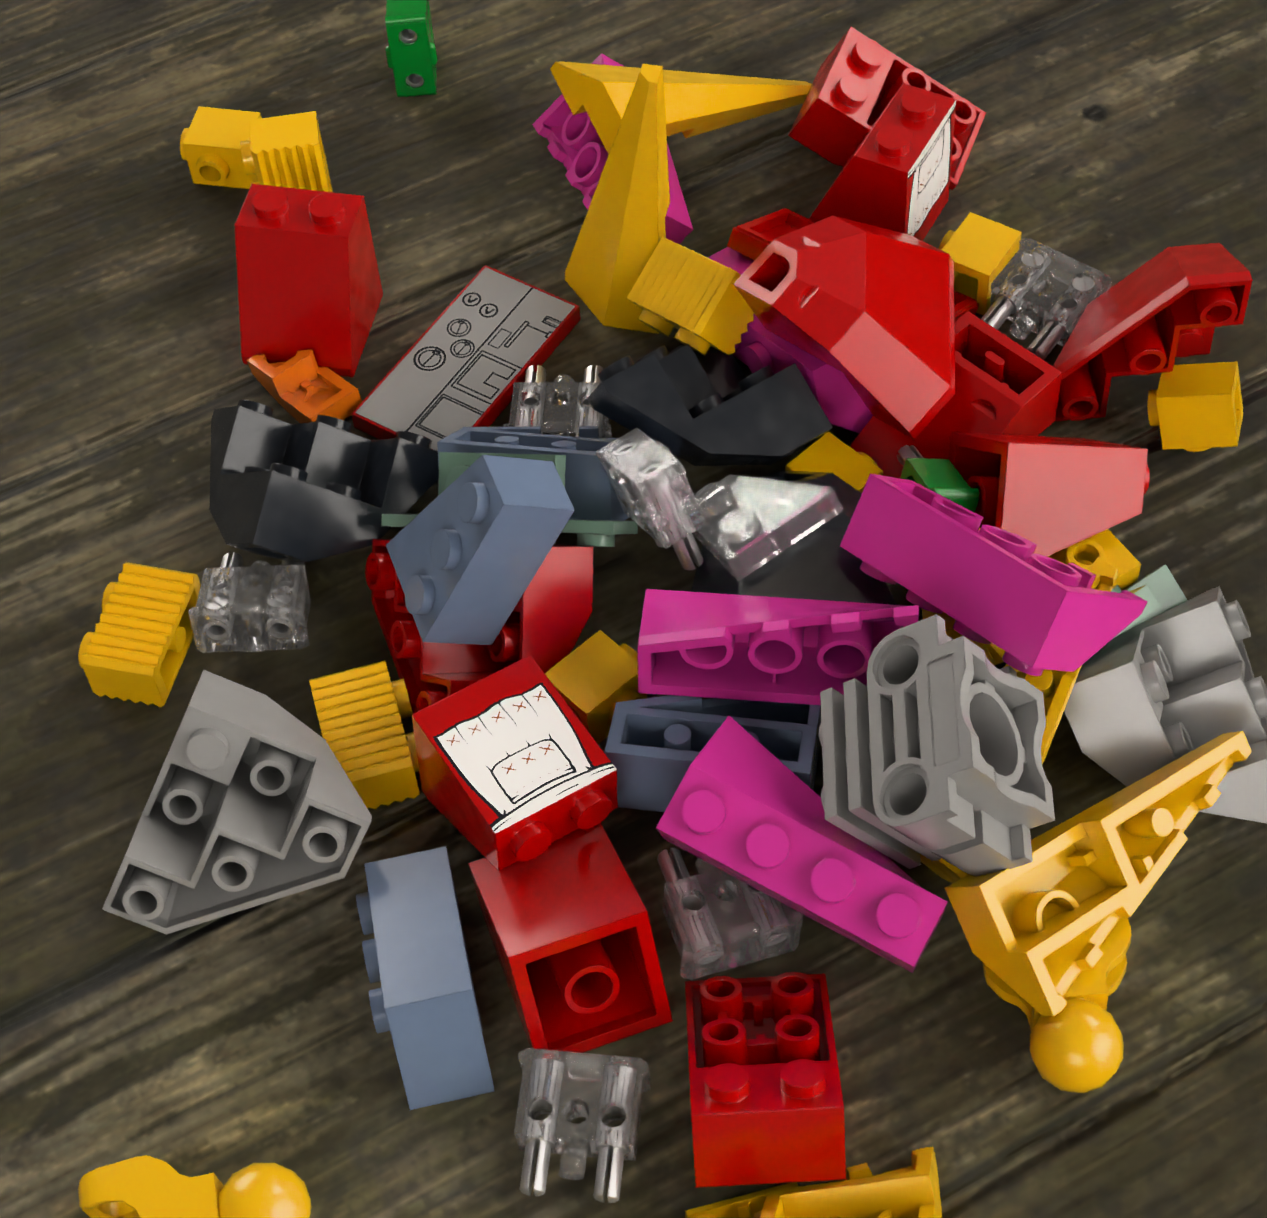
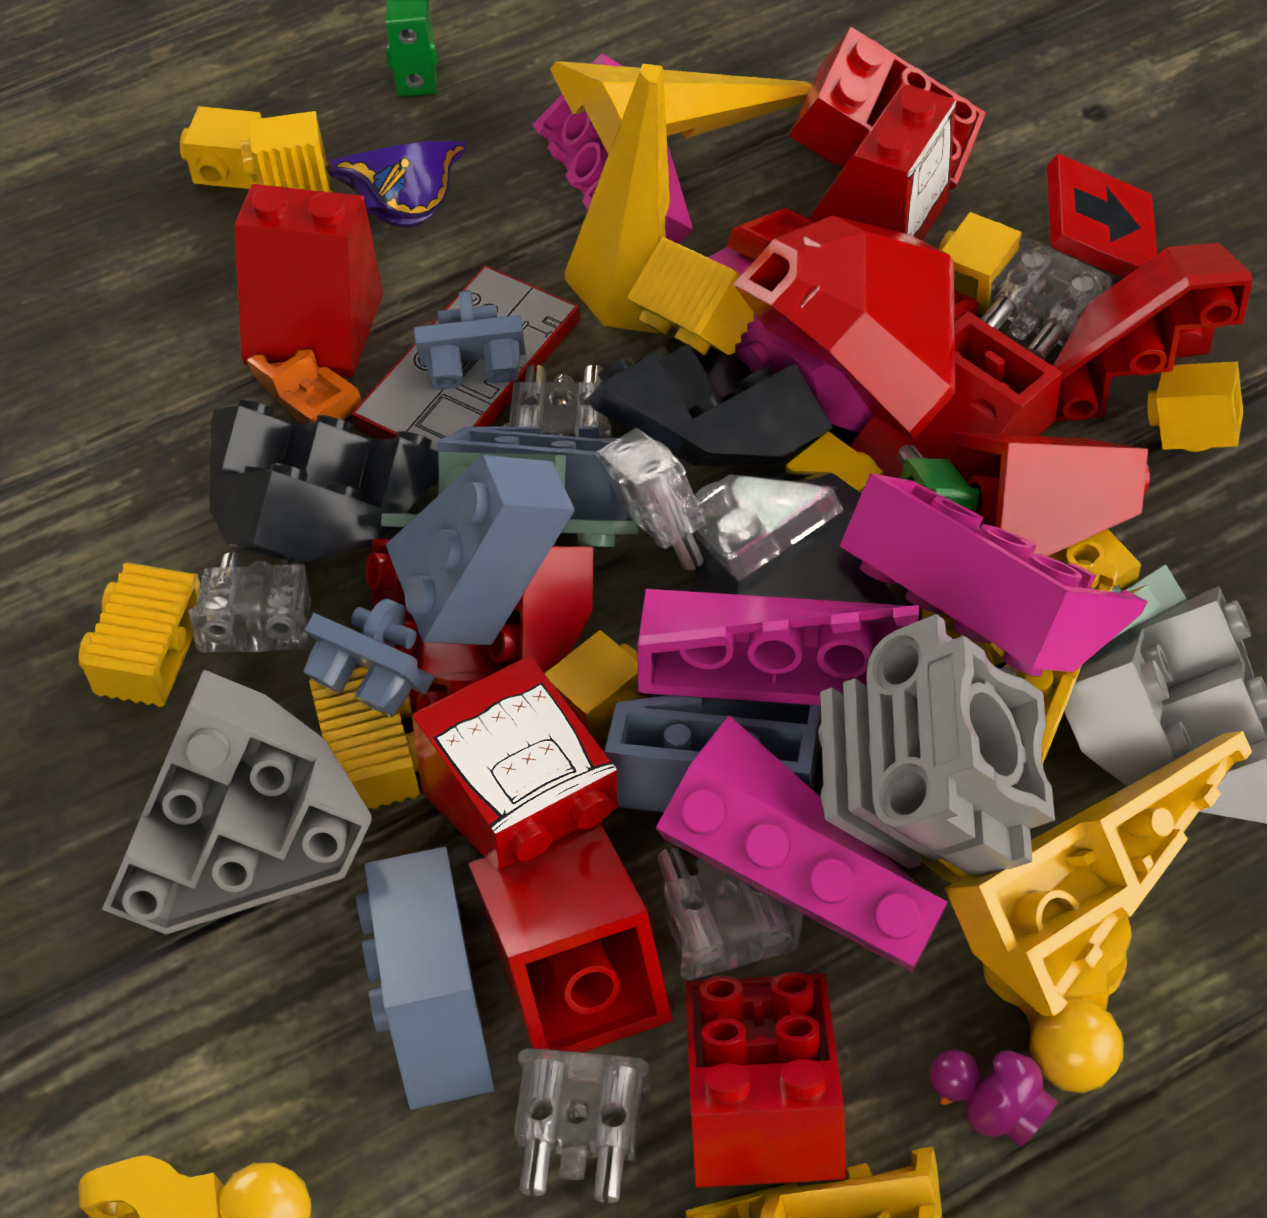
none -> sand blue hips [303,599,434,718]
none -> dark purple hat [326,141,466,227]
none -> sand blue hips [414,290,526,390]
none -> magenta animal [930,1049,1058,1147]
none -> red tile [1047,153,1157,278]

